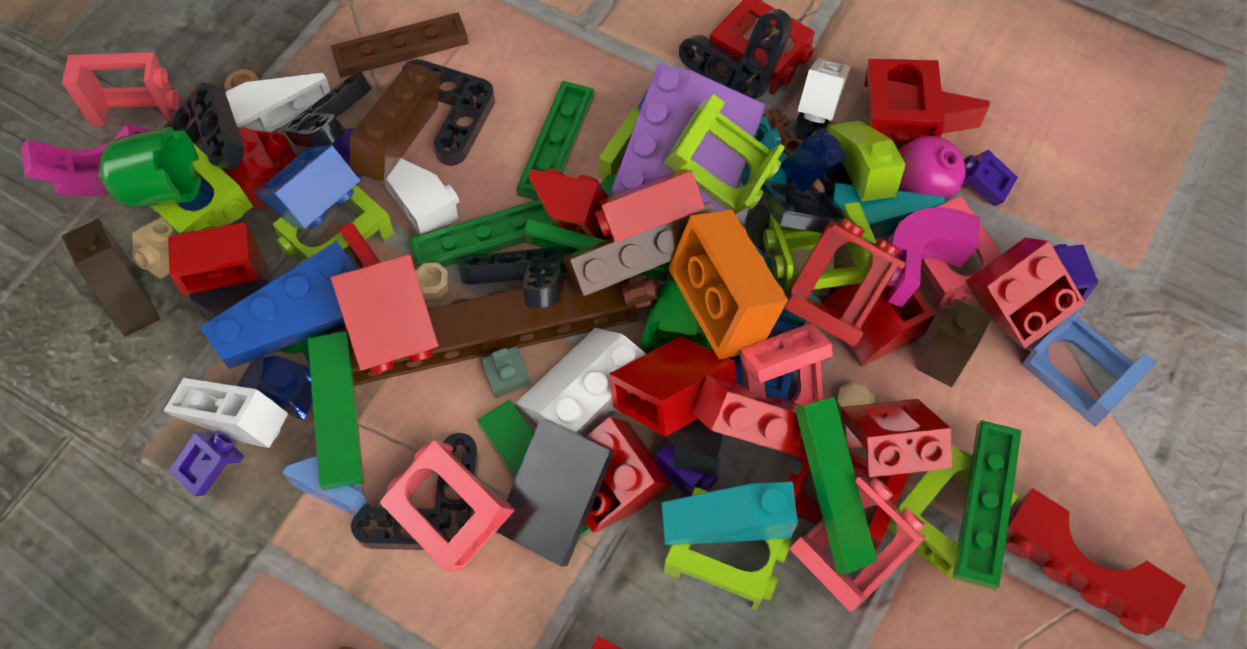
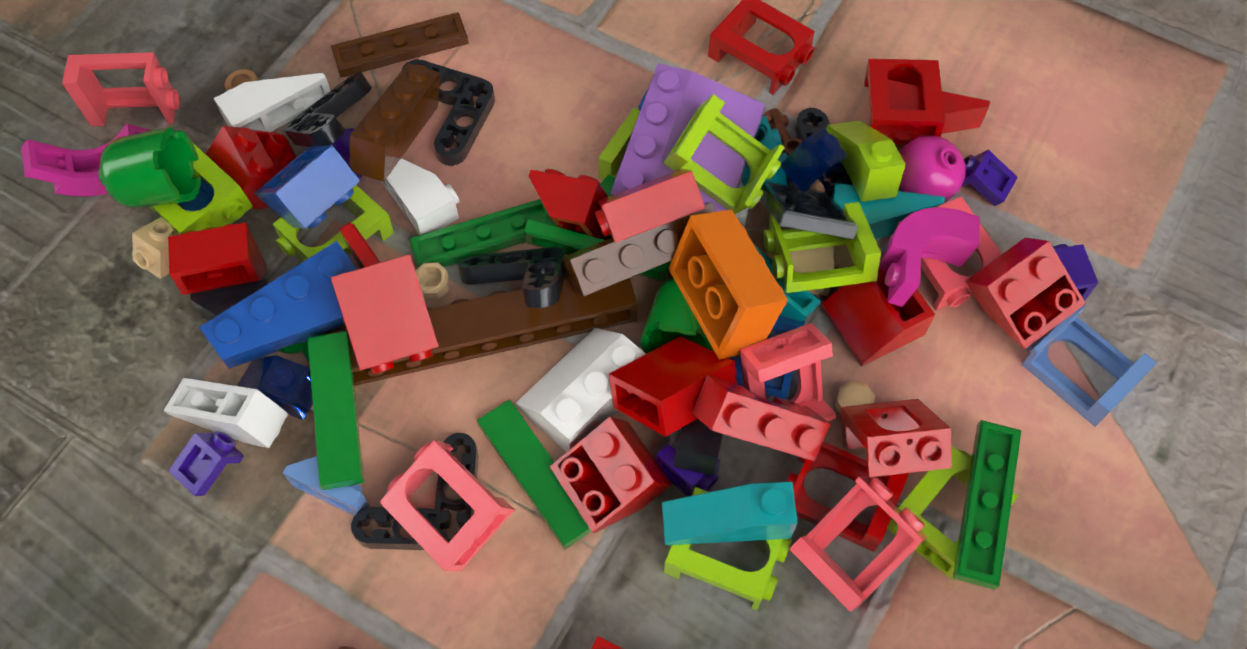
dark brown slope [62,218,160,337] -> none
black beam [163,82,244,170] -> none
sand green tile [481,346,531,398] -> none
tile [496,418,615,567] -> none
green tile [516,80,595,200] -> none
copper bar [622,276,659,308] -> none
black beam [679,9,792,100] -> none
dark grey arm [744,204,771,253] -> none
red panel [784,218,906,347] -> none
green tile [795,397,877,574] -> none
white slope [798,58,851,123] -> none
dark brown slope [917,299,993,387] -> none
red arch [1006,488,1186,636] -> none

